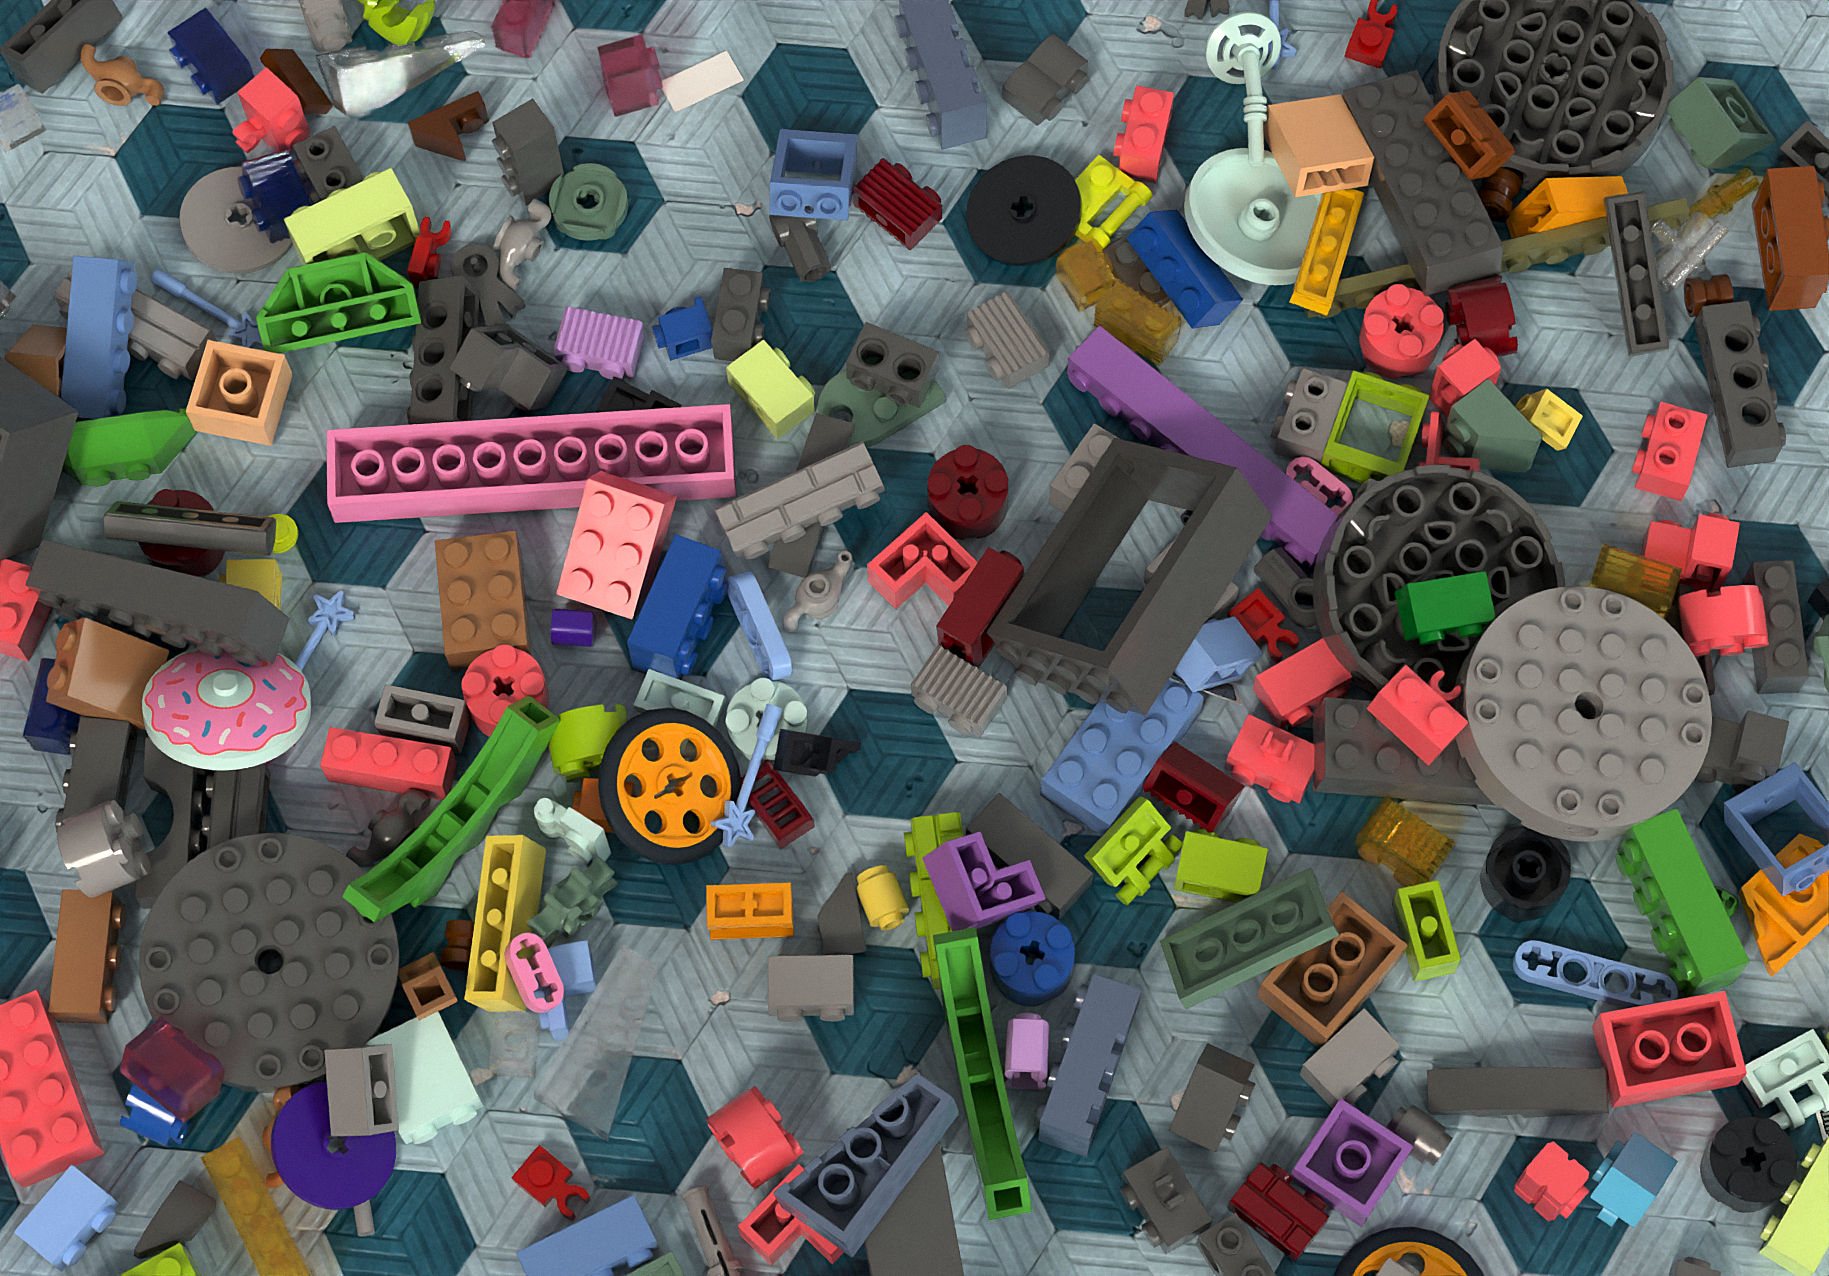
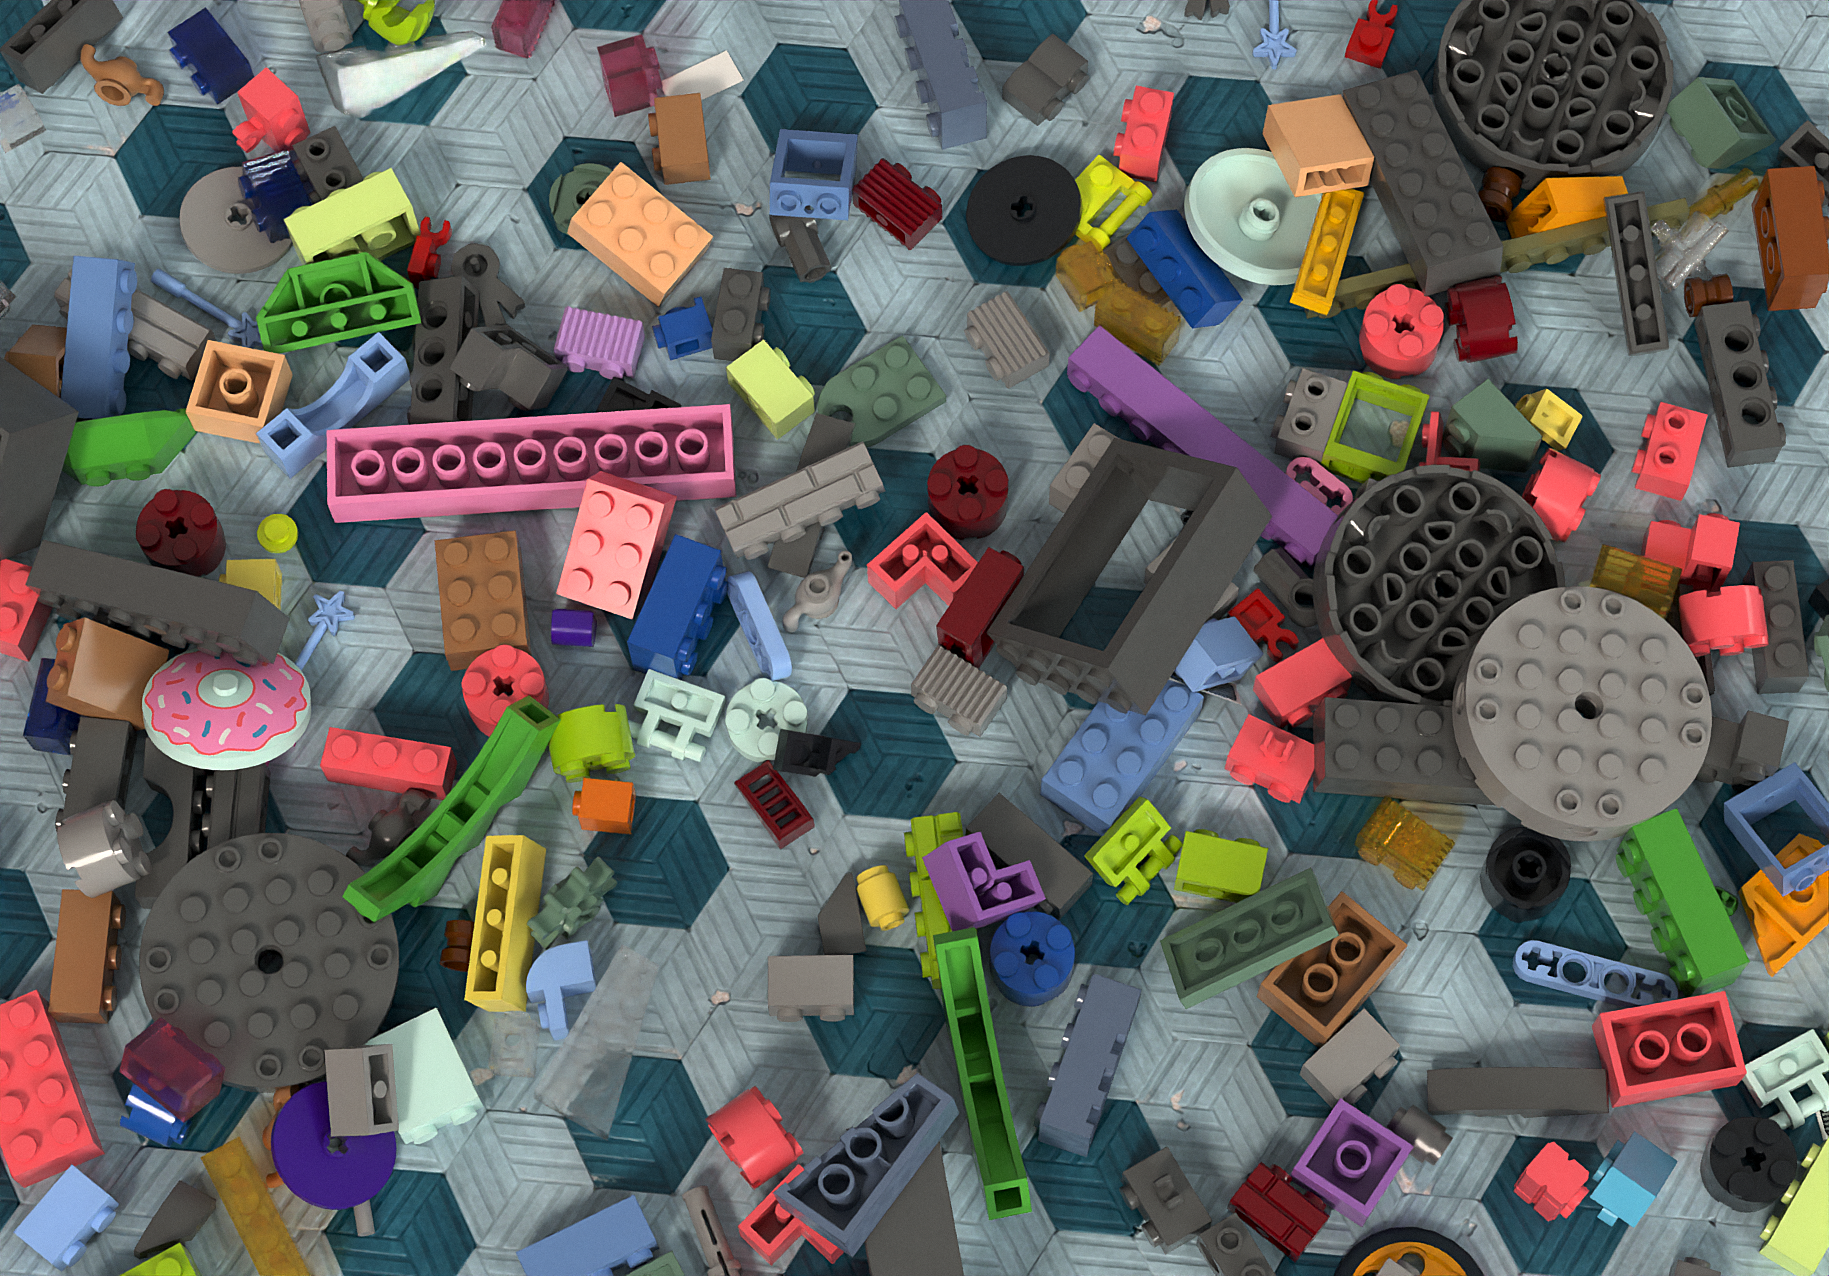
dark grey brick [104,501,276,556] -> none
reddish brown tile [260,49,333,114] -> none
light grey brick [374,684,471,755] -> none
medium nougat slope [398,952,458,1021] -> none
reddish brown slope [407,91,489,161] -> none
dark grey brick [492,98,564,206] -> none
light grey piece [494,198,551,290] -> none
bright pink beam [504,932,564,1013] -> none
red plate [511,1145,591,1221] -> none
light aqua plate [534,798,611,864] -> none
wedge [598,708,742,865] -> none
light orange hinge [706,882,794,940] -> none
light blue piece [710,704,782,848] -> none
dark grey brick [846,322,939,408] -> none
lavender brick [1004,1013,1049,1091] -> none
dark red brick [1143,742,1245,833] -> none
dark grey brick [1169,1043,1256,1152] -> none
light aqua dish [1205,11,1281,167] -> none
coral brick [1366,665,1468,766] -> none
lime brick [1392,880,1461,982] -> none
green brick [1395,571,1496,645] -> none
dark orange brick [1423,90,1516,180] -> none
coral brick [1429,339,1501,419] -> none
none -> light blue arch [256,332,410,479]
none -> light nougat brick [567,162,713,307]
none -> medium nougat brick [648,93,711,185]
none -> coral brick [1521,447,1601,543]

